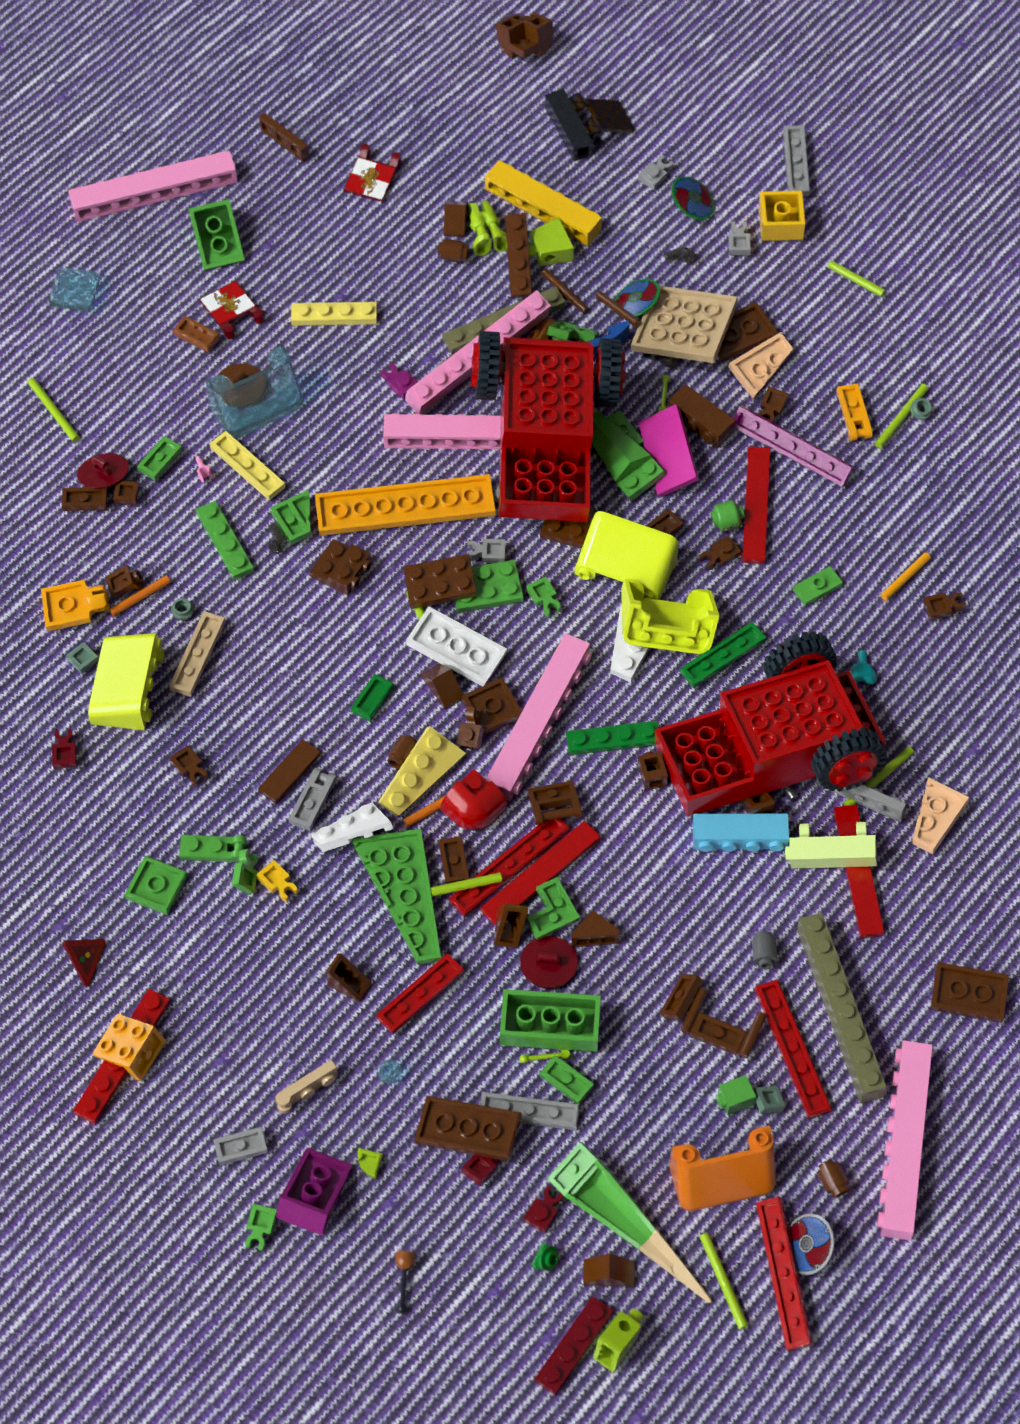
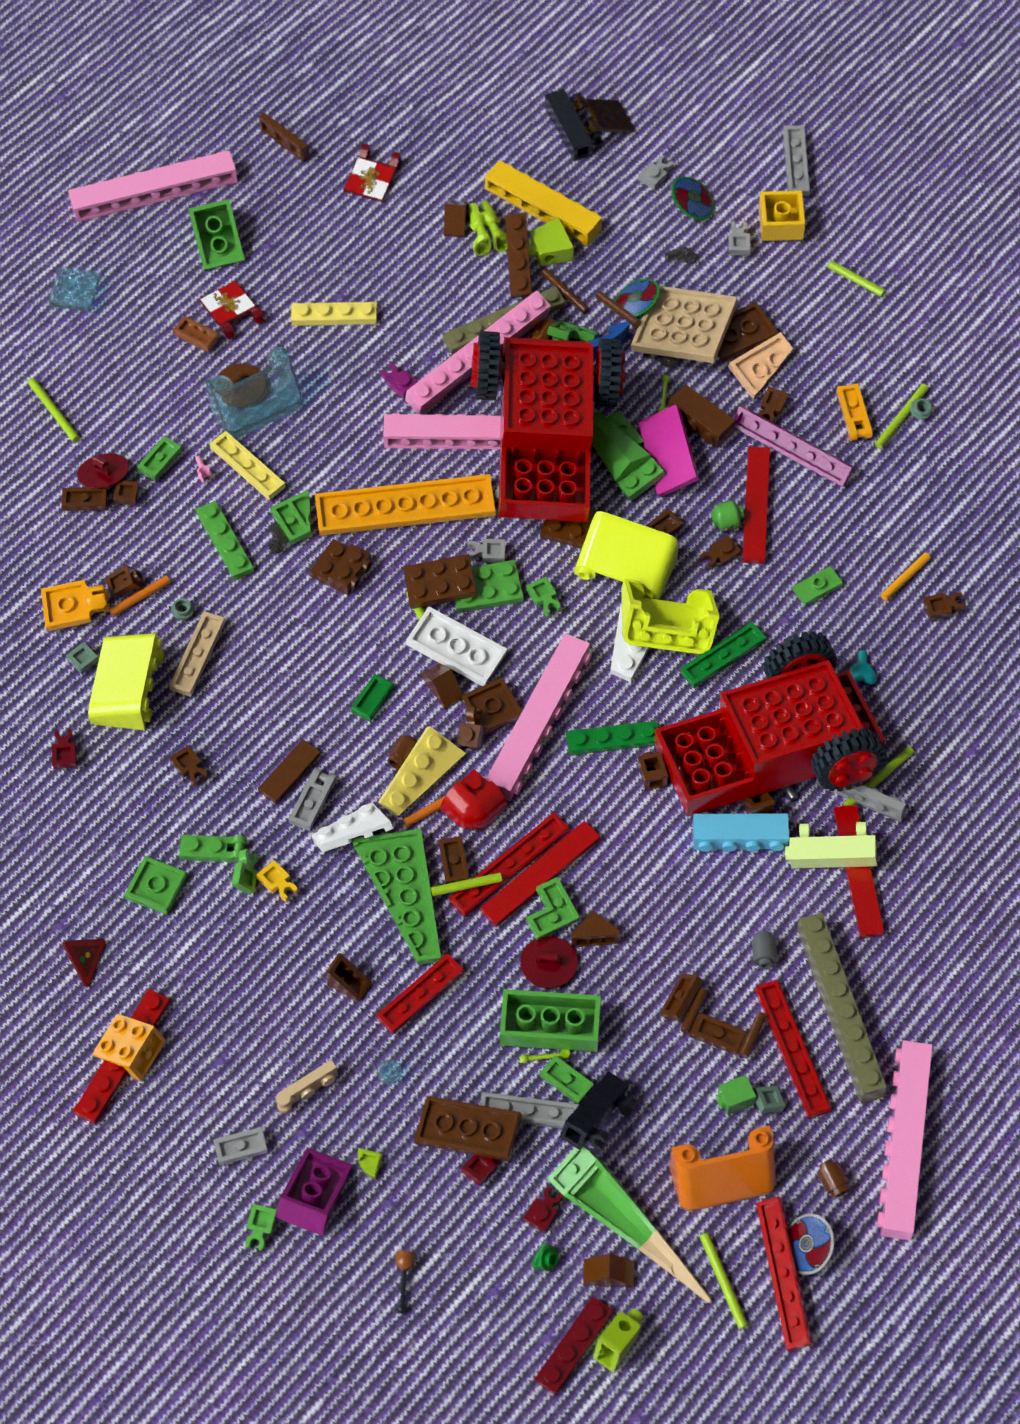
reddish brown brick [438,238,469,263] -> none
reddish brown slope [494,904,528,948] -> none
reddish brown brick [496,12,553,59] -> none
reddish brown plate [527,780,582,825] -> none
light nougat wing [912,777,969,854] -> none
reddish brown plate [930,962,1009,1023] -> none
none -> black brick [559,1071,638,1151]

